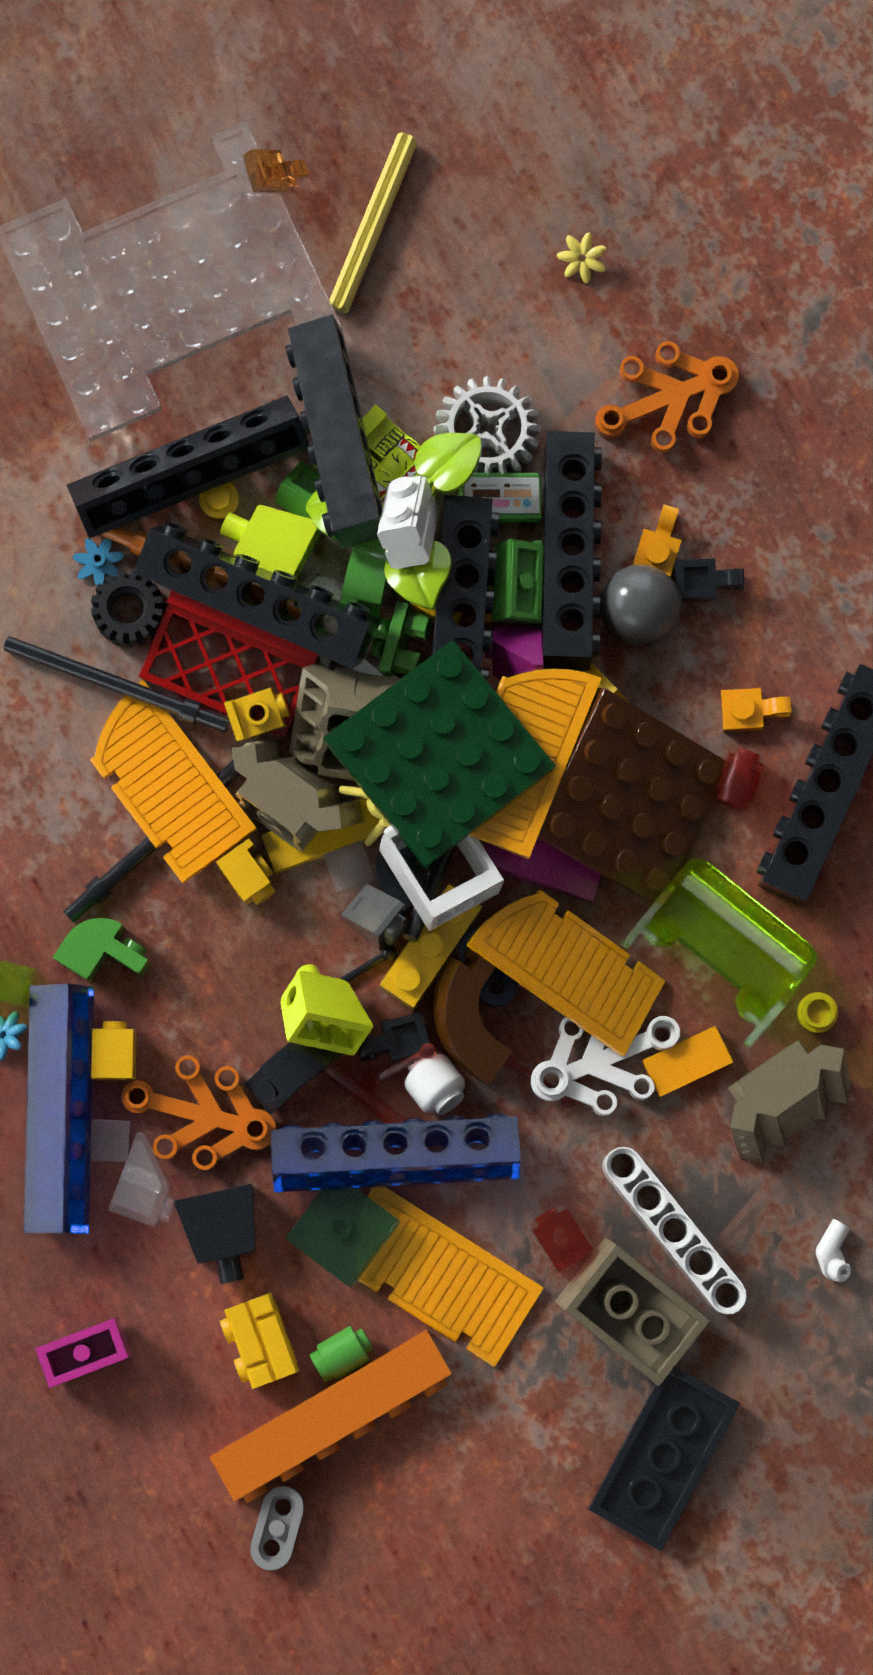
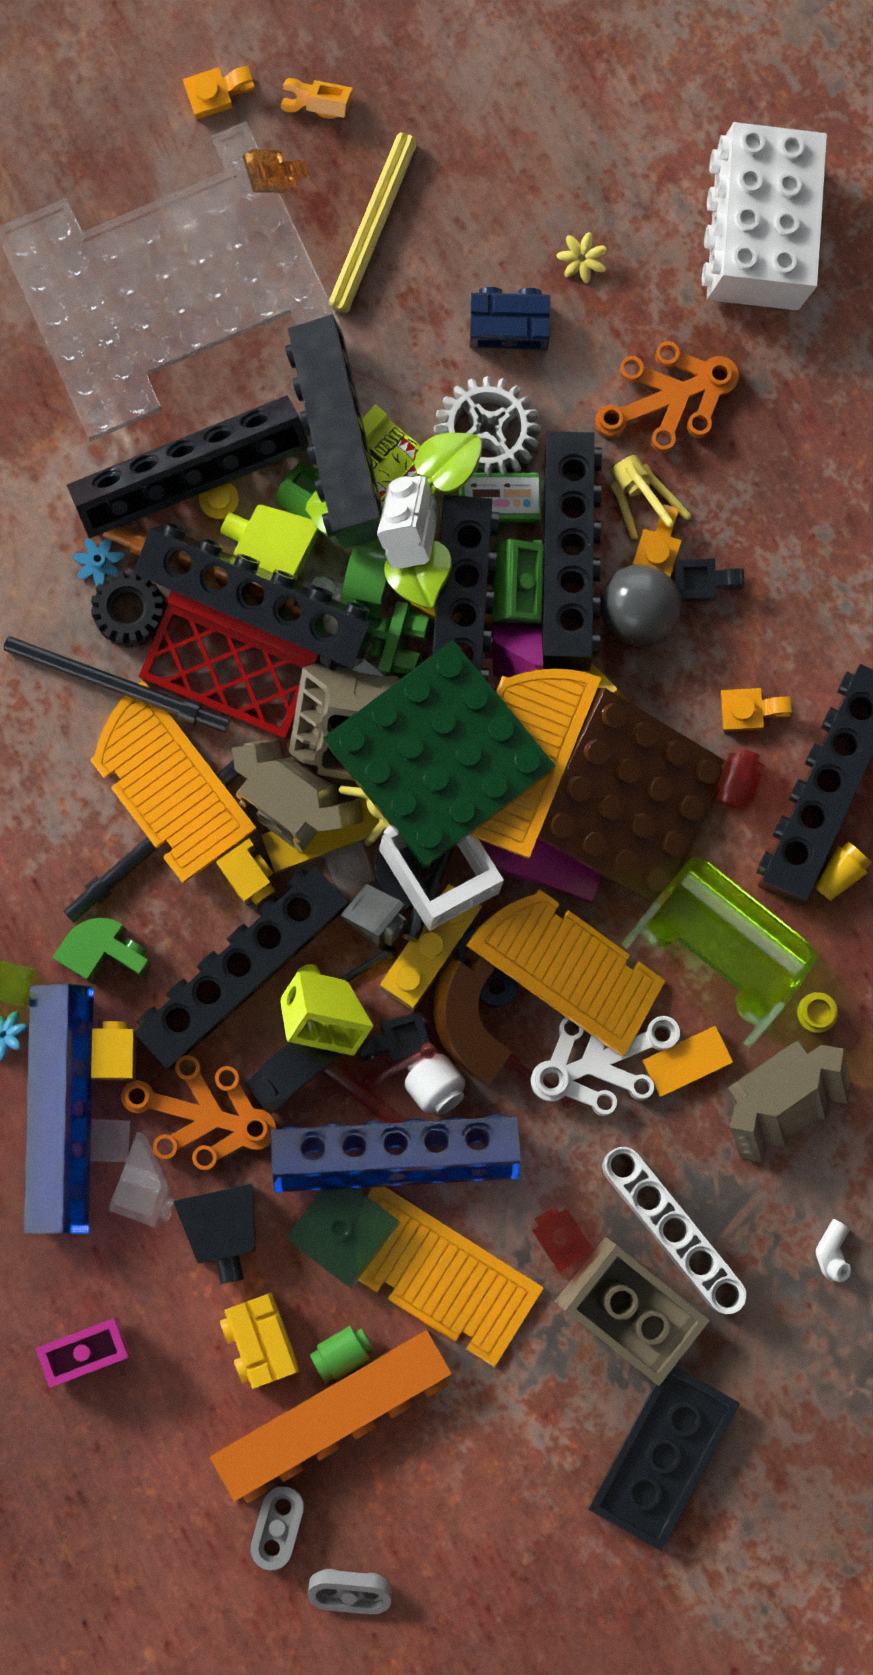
yellow brick [224,687,290,742] -> none
none -> black brick [134,867,349,1071]
none -> light orange plate [182,66,255,120]
none -> light orange plate [280,78,353,119]
none -> light grey plate [308,1569,392,1614]
none -> dark blue brick [469,287,550,350]
none -> light yellow plant [610,455,692,541]
none -> white brick [702,122,827,310]
none -> yellow cone [814,841,872,902]

